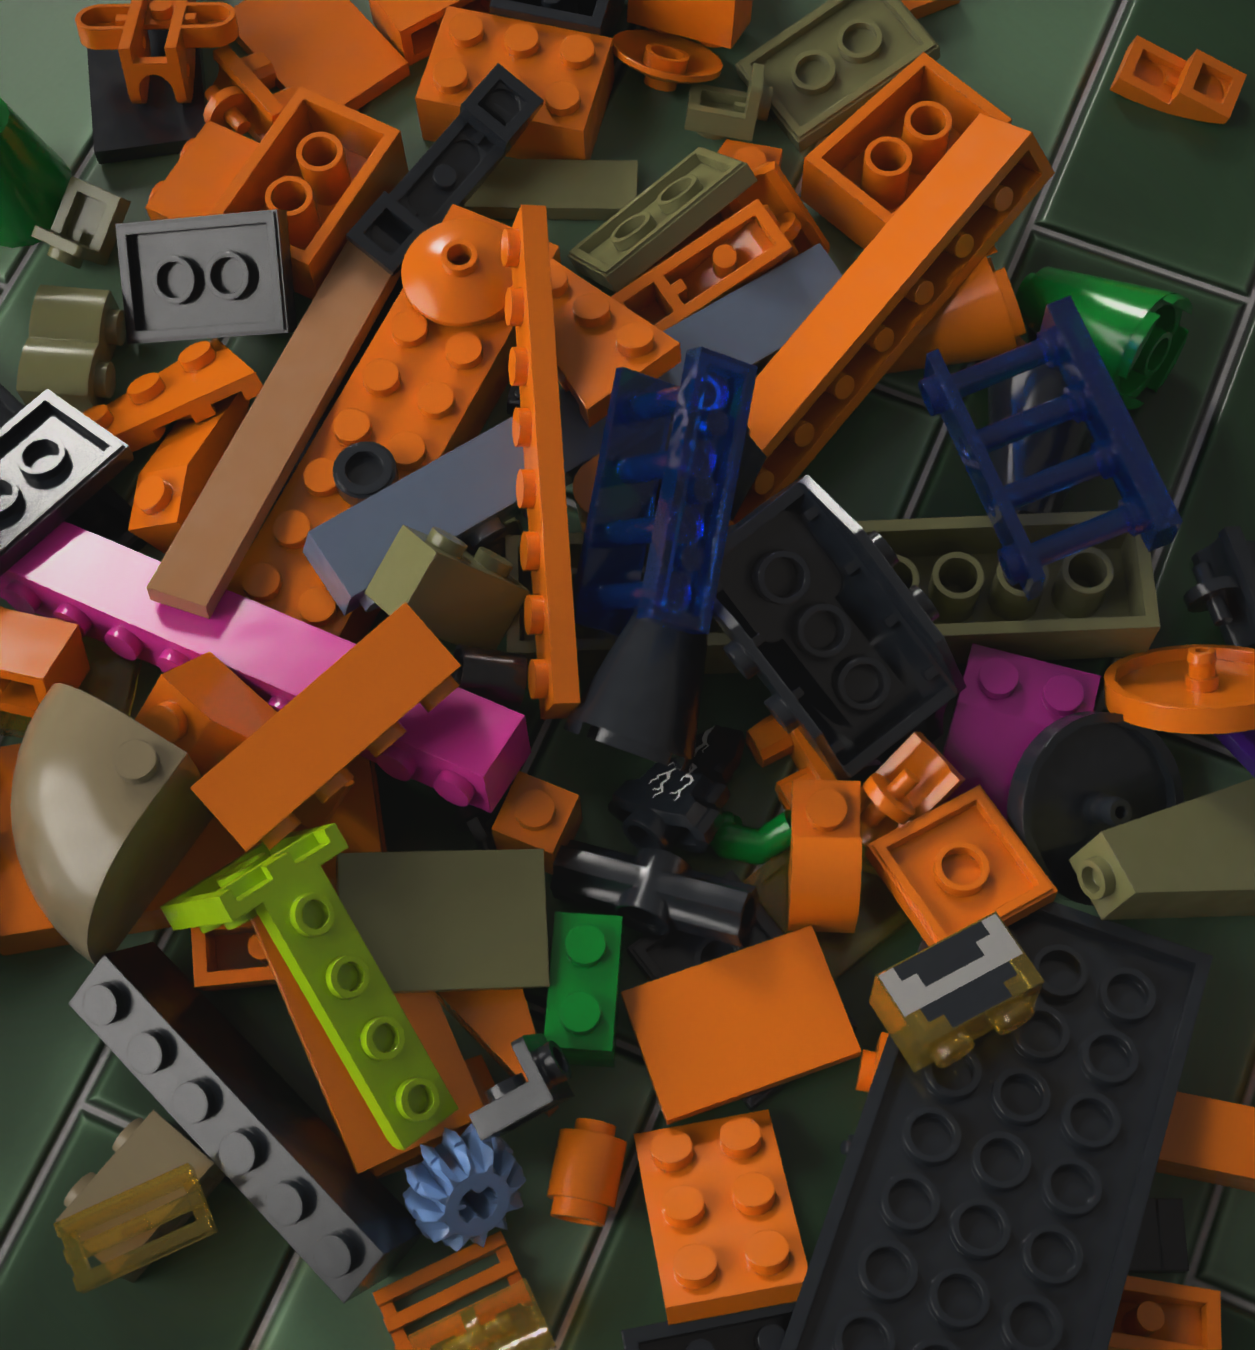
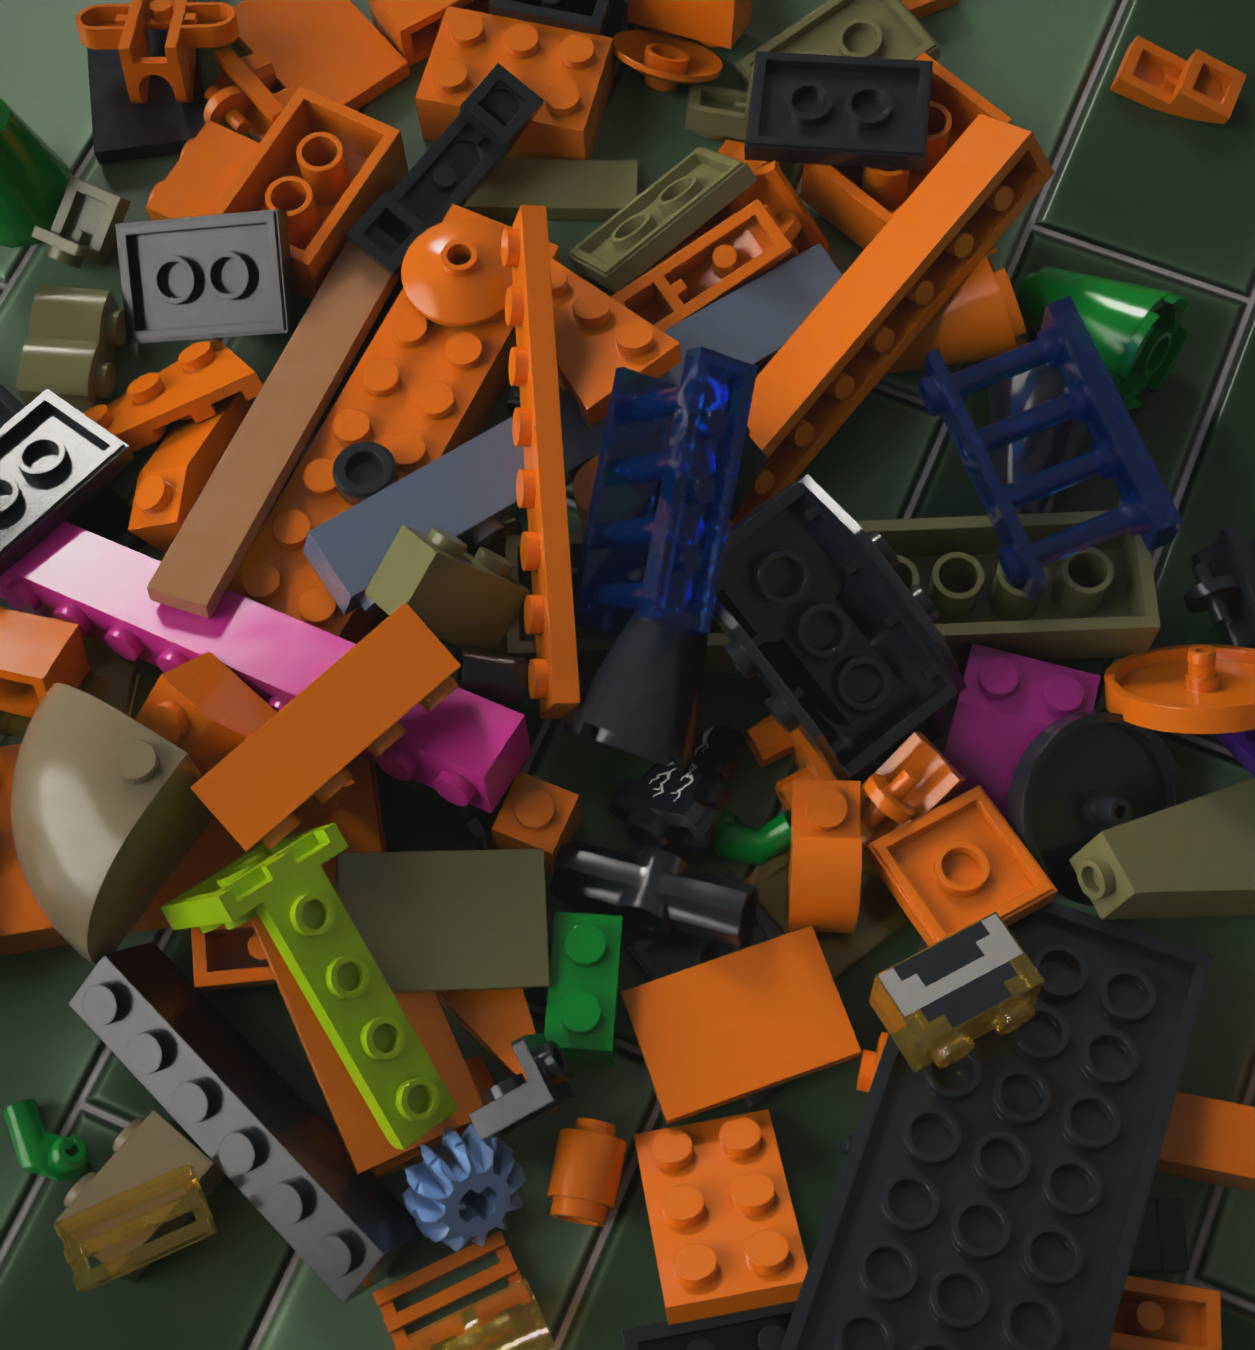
none -> green arm [2,1099,89,1182]
none -> black tile [744,51,933,171]

